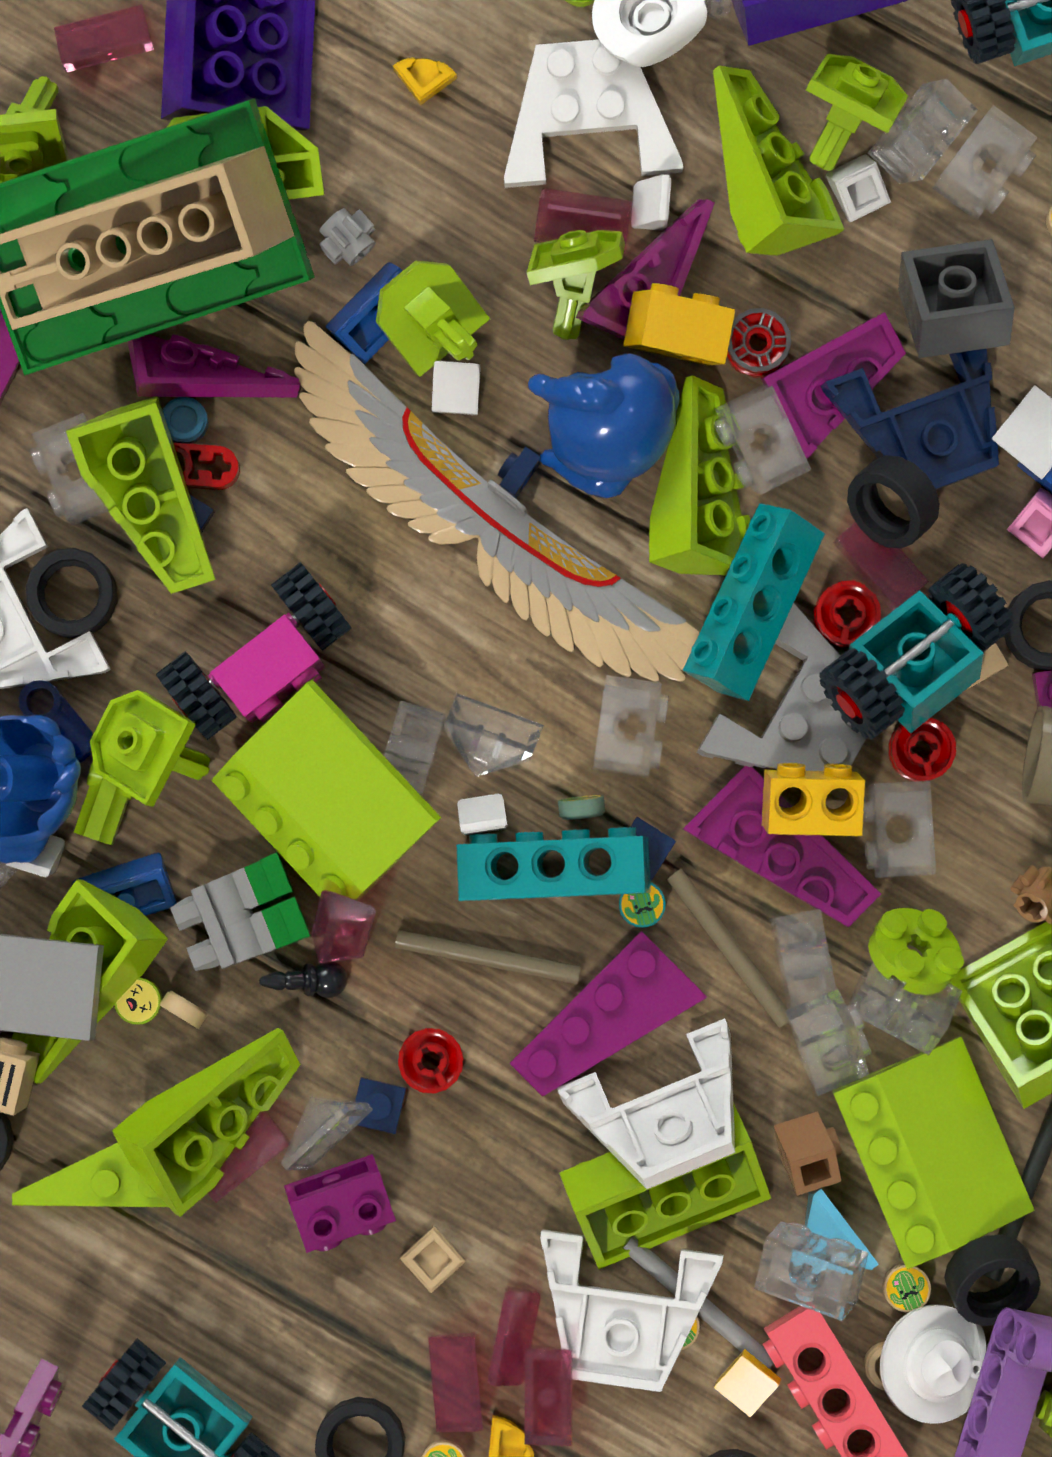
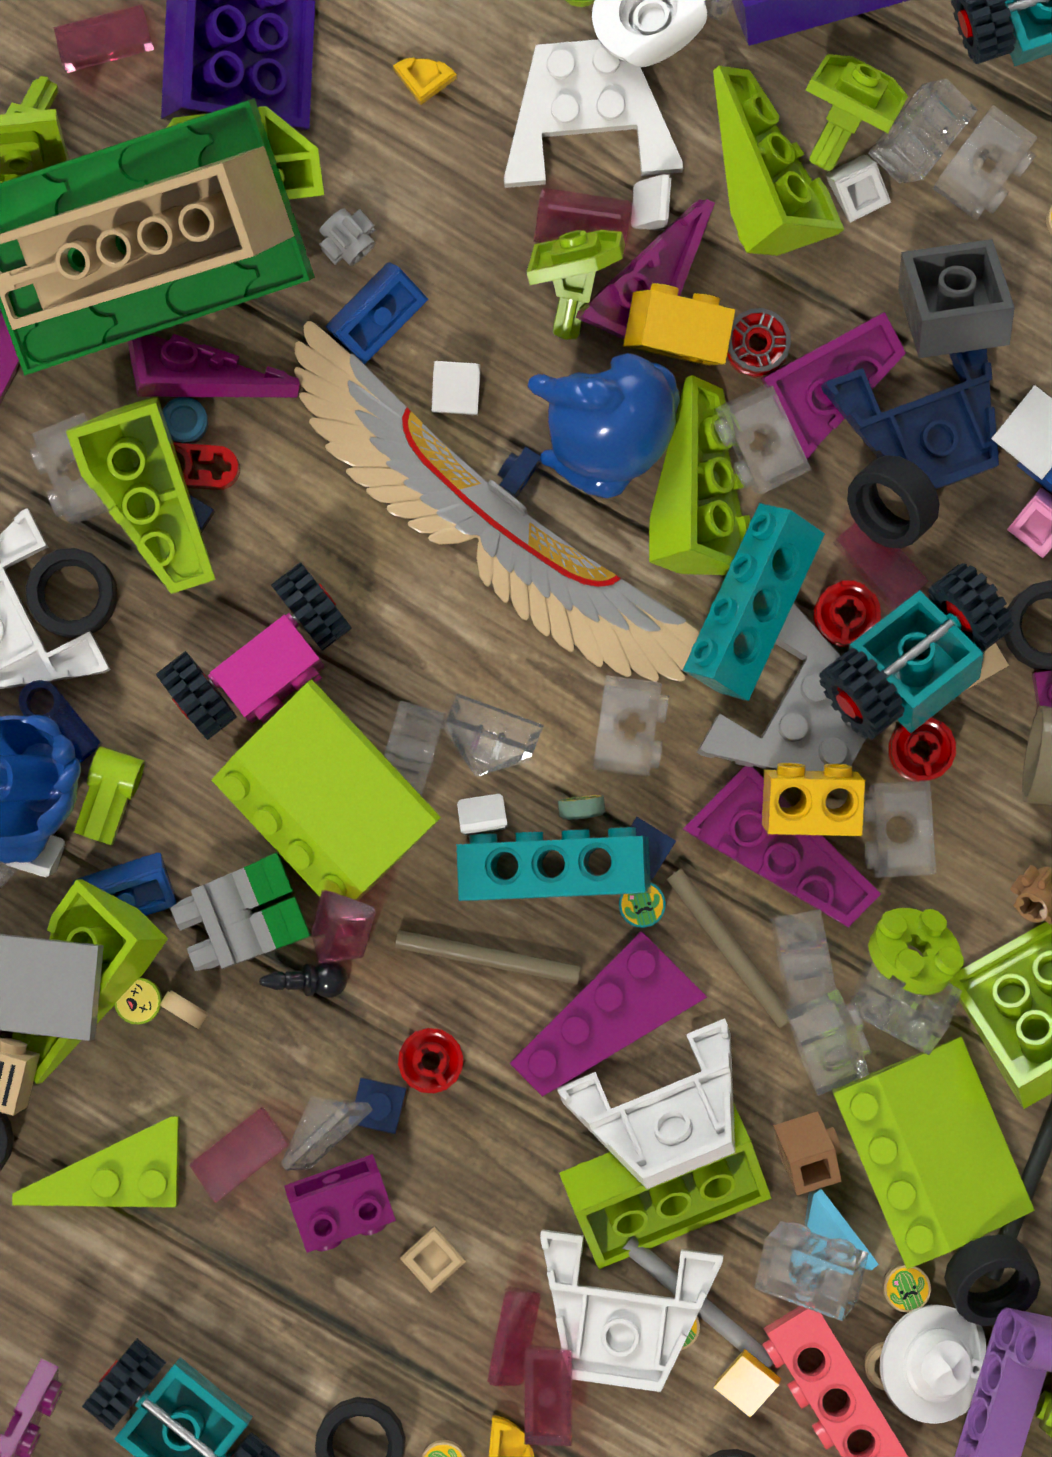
lime piece [89,690,210,807] -> none
lime wedge [112,1028,301,1217] -> none
lime piece [376,260,490,377] -> none
clear pink slope [428,1332,483,1432] -> none

